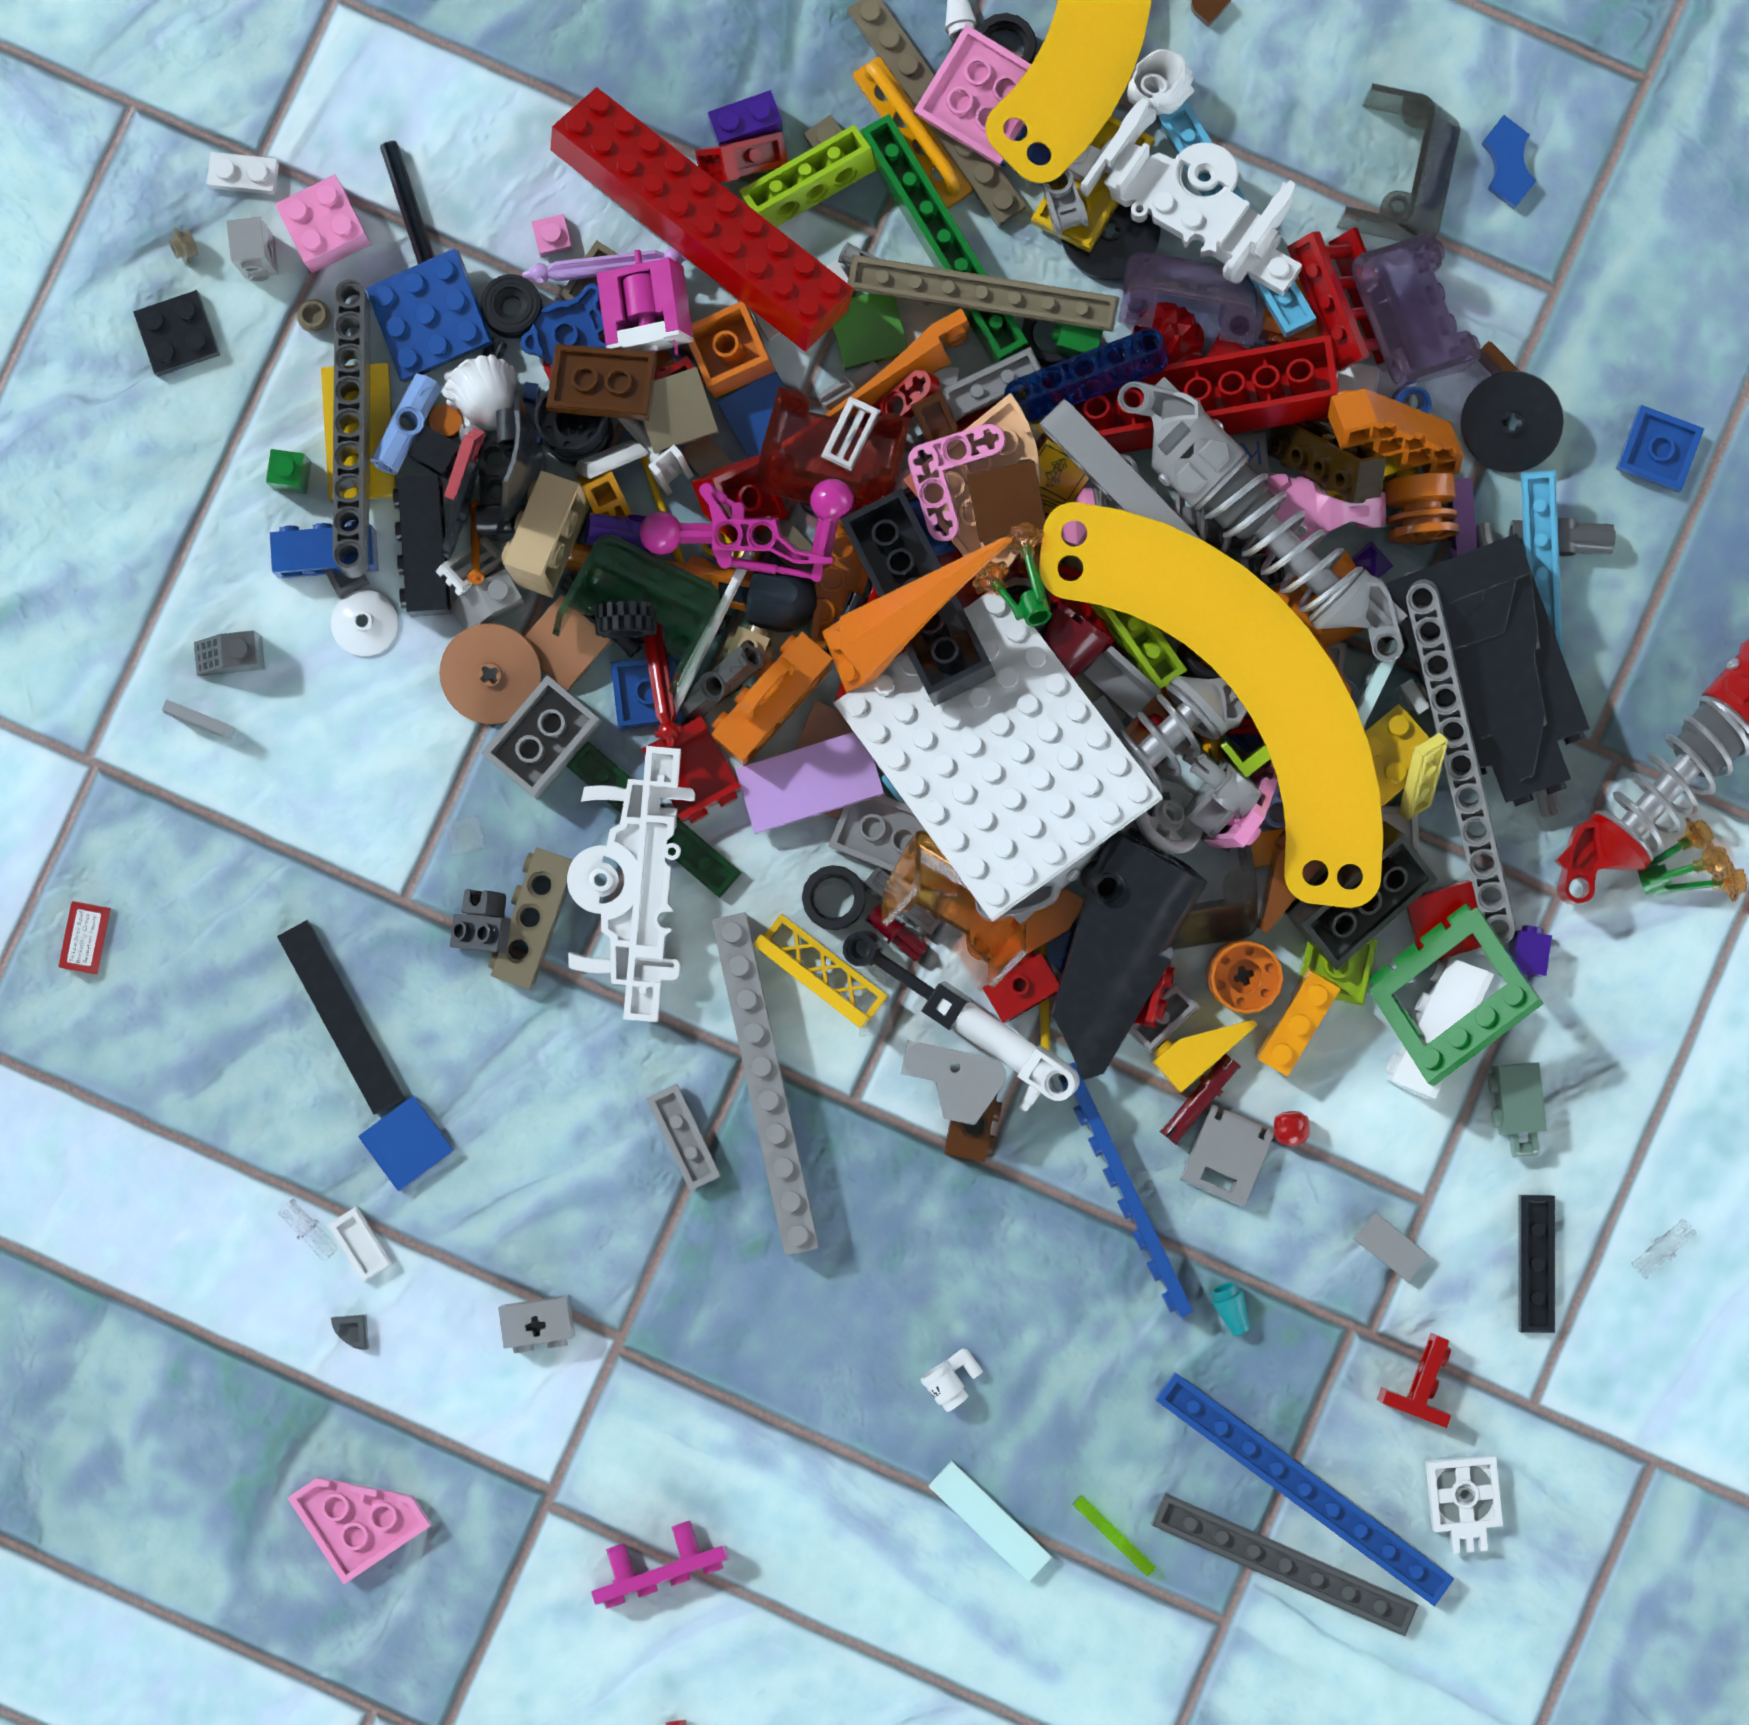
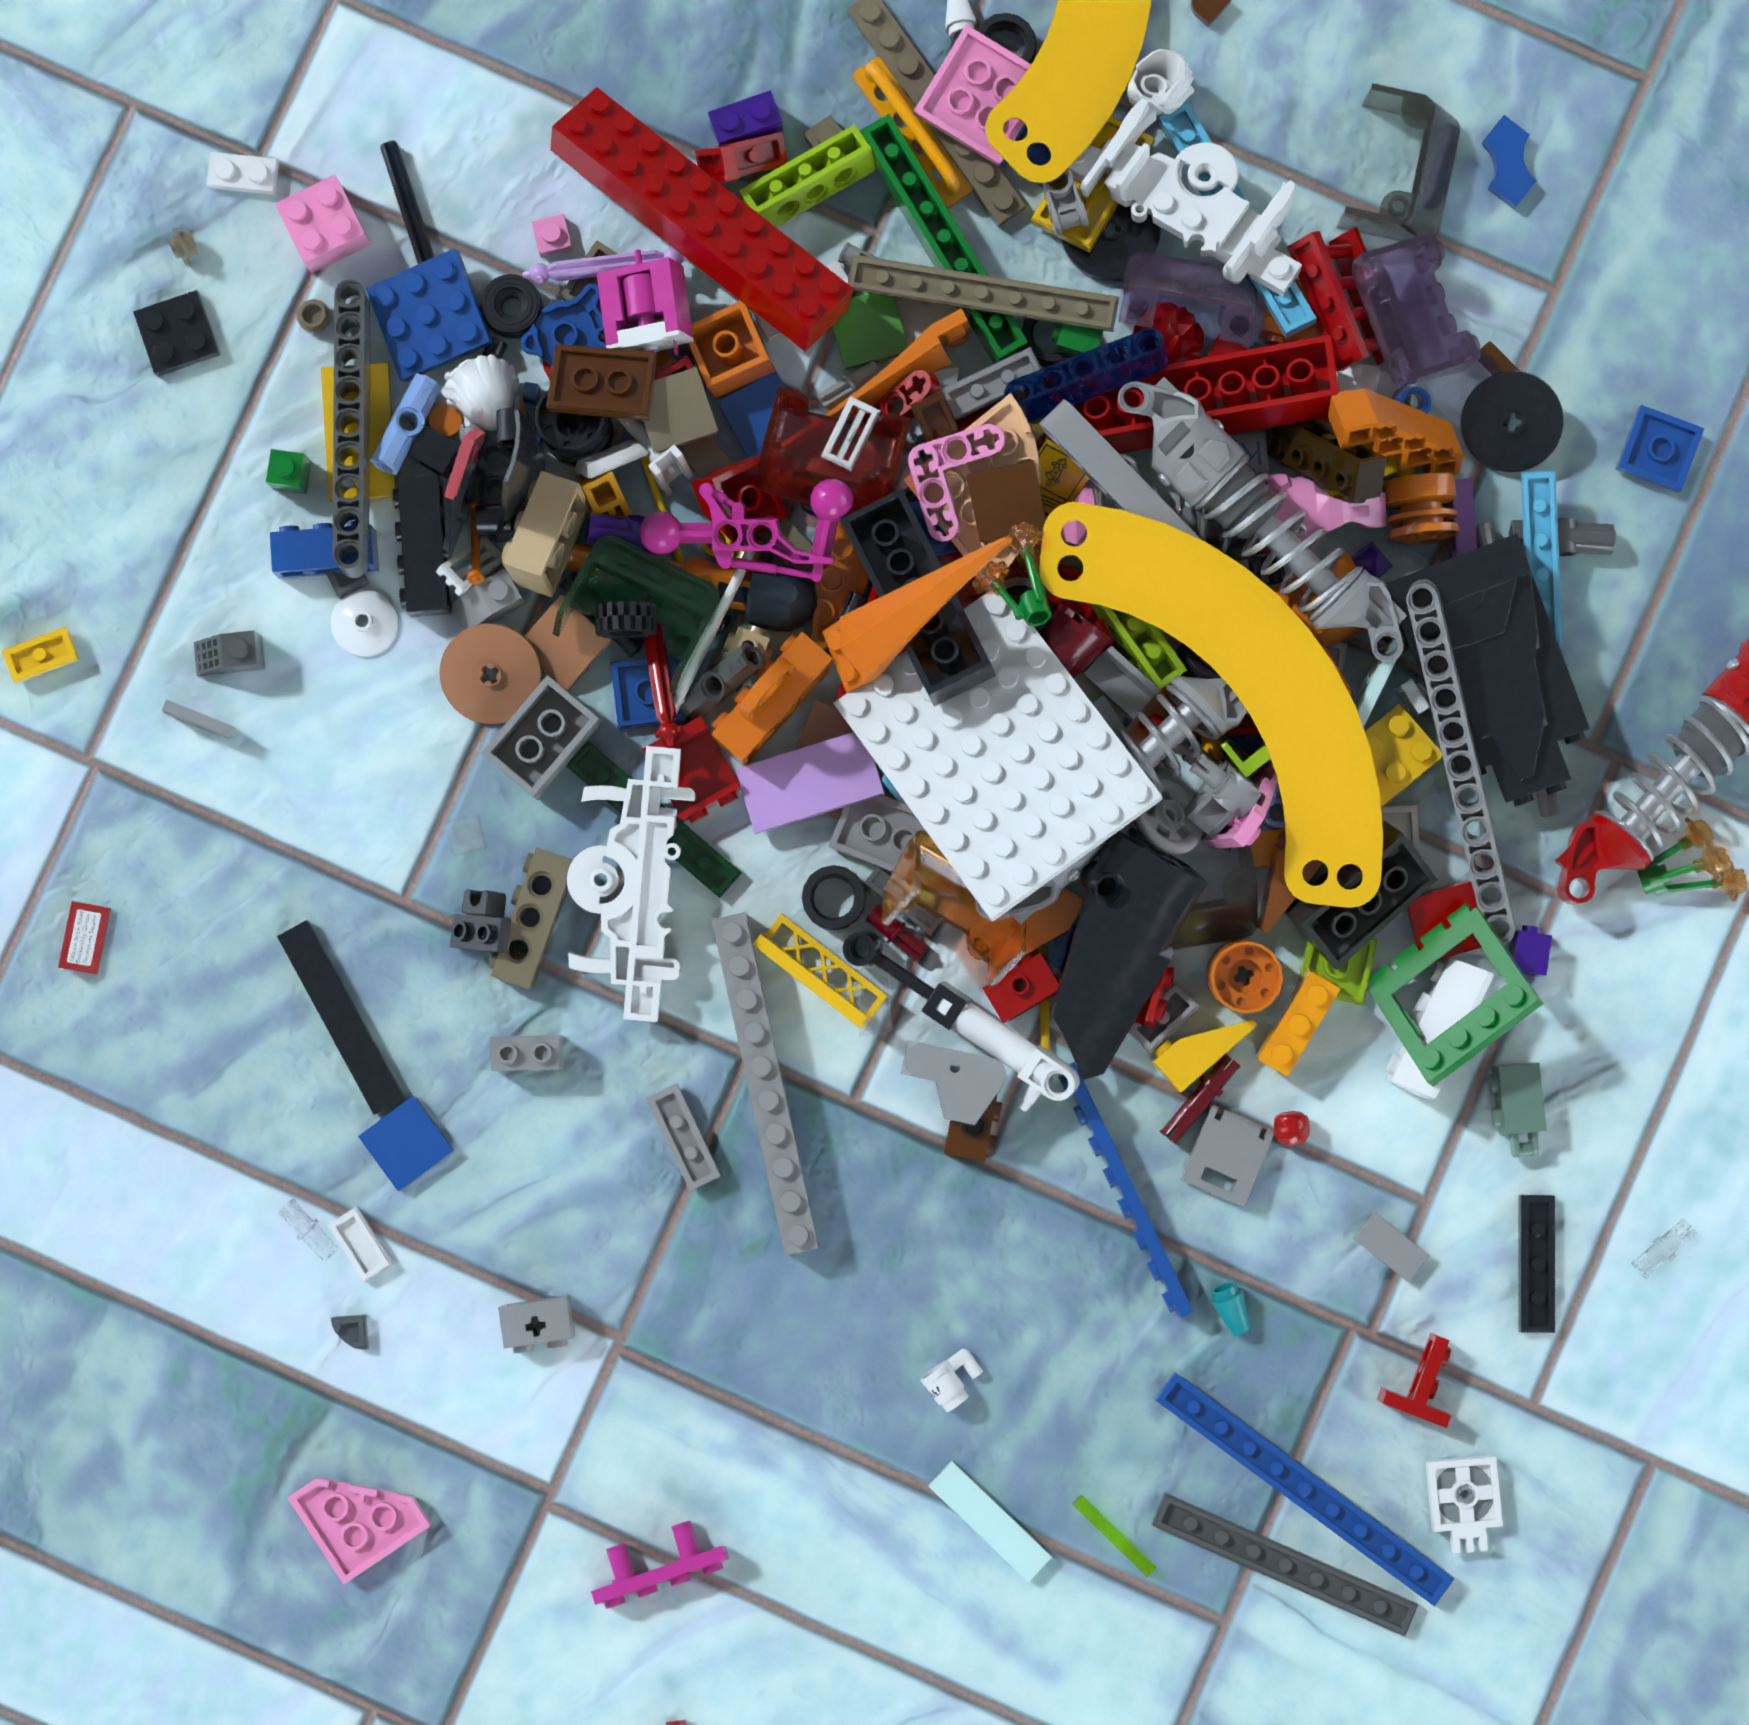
light grey brick [227,217,278,281] -> none
light yellow tile [1399,733,1448,821] -> none
none -> yellow plate [2,627,80,684]
none -> light grey brick [490,1035,564,1071]

